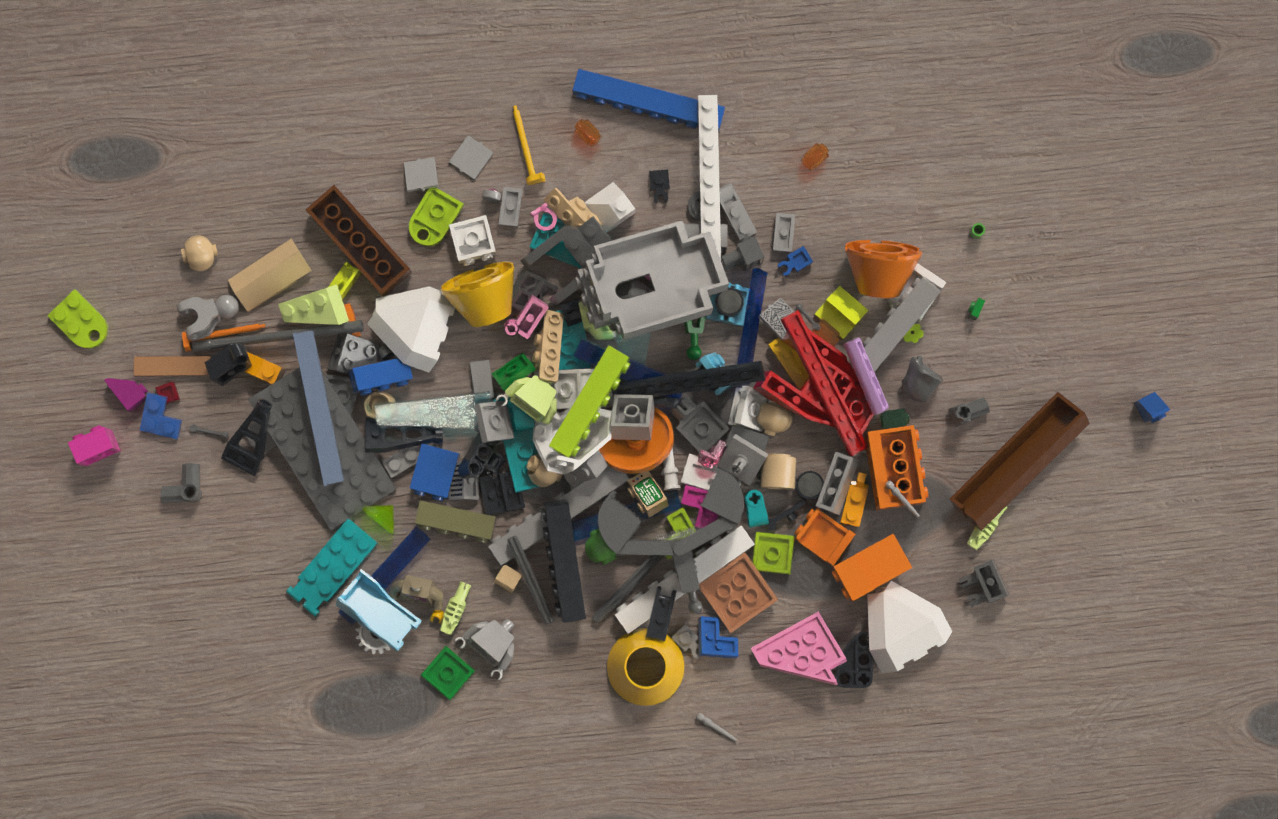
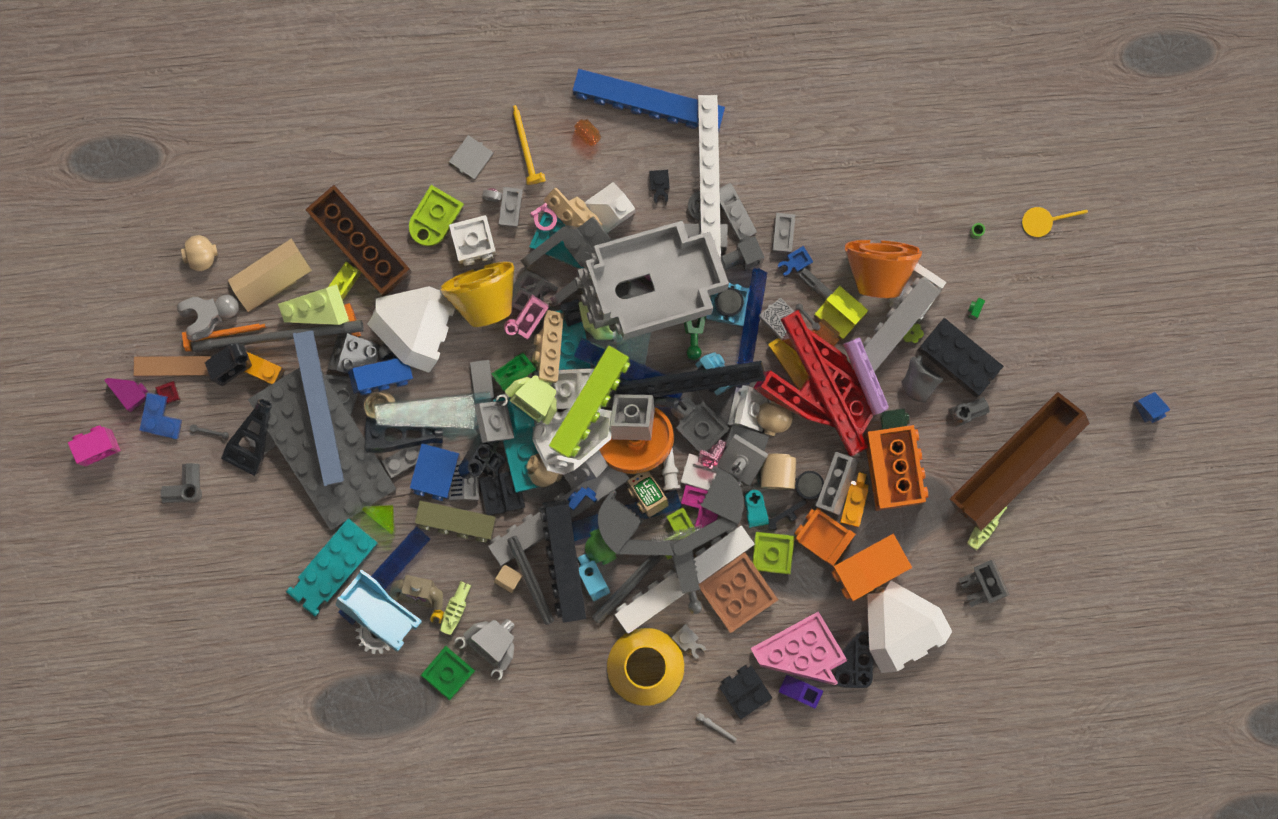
lime plate [47,289,108,349] -> none
light grey piece [404,157,439,192] -> none
black hinge [645,586,677,642] -> none
blue plate [698,616,739,659] -> none
clear orange brick [801,143,829,171] -> none
light grey piece [885,481,920,518] -> none
none -> blue bracket [567,487,598,511]
none -> medium azure torso [577,554,610,602]
none -> black plate [719,665,773,720]
none -> dark purple slope [779,674,823,709]
none -> dark grey axle [798,268,833,301]
none -> black piece [917,317,1004,398]
none -> yellow piece [1022,207,1088,237]

